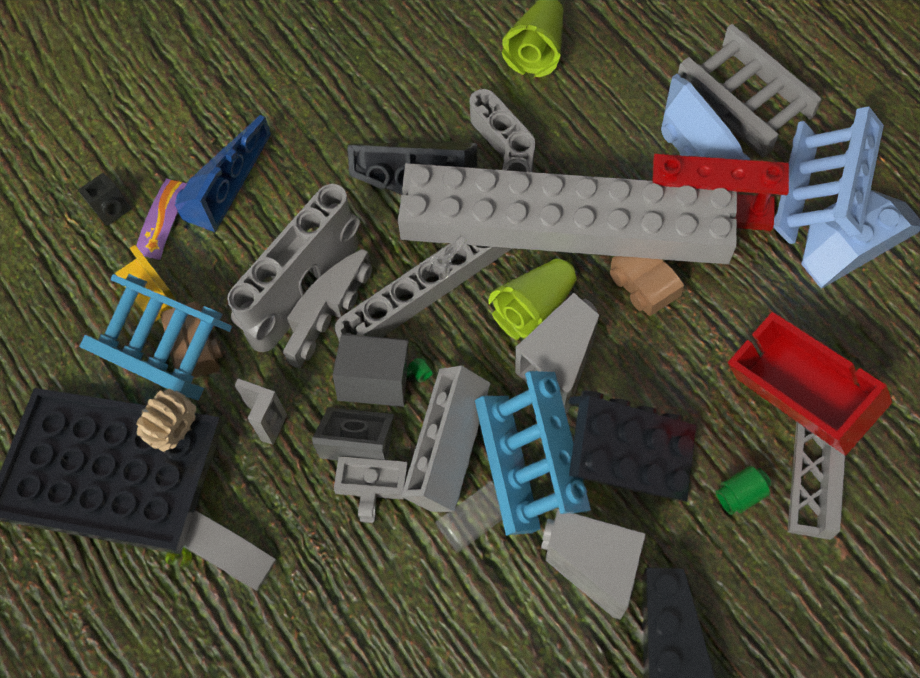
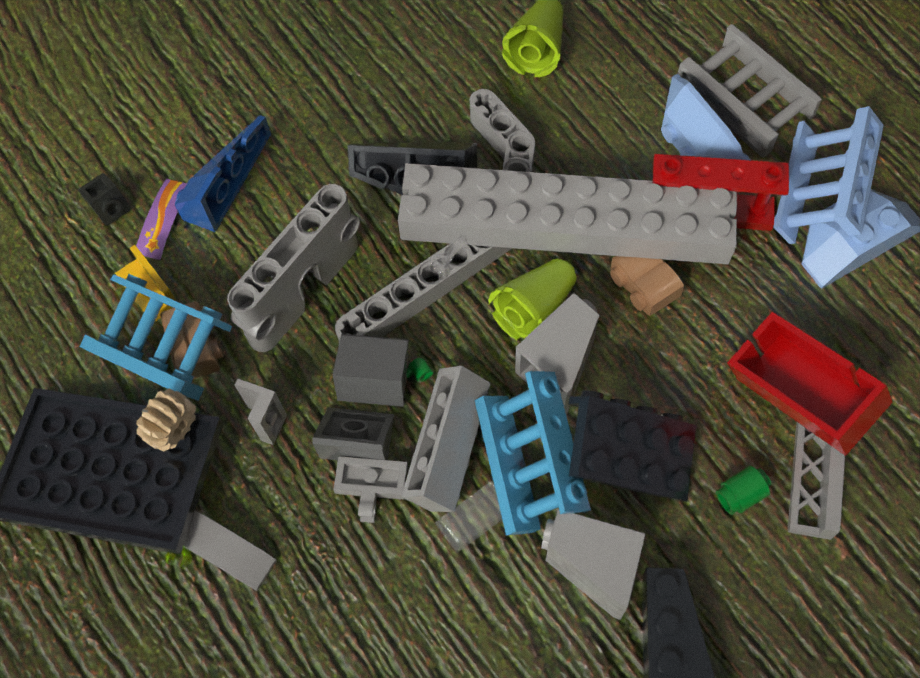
light grey slope [283,249,372,369] -> none

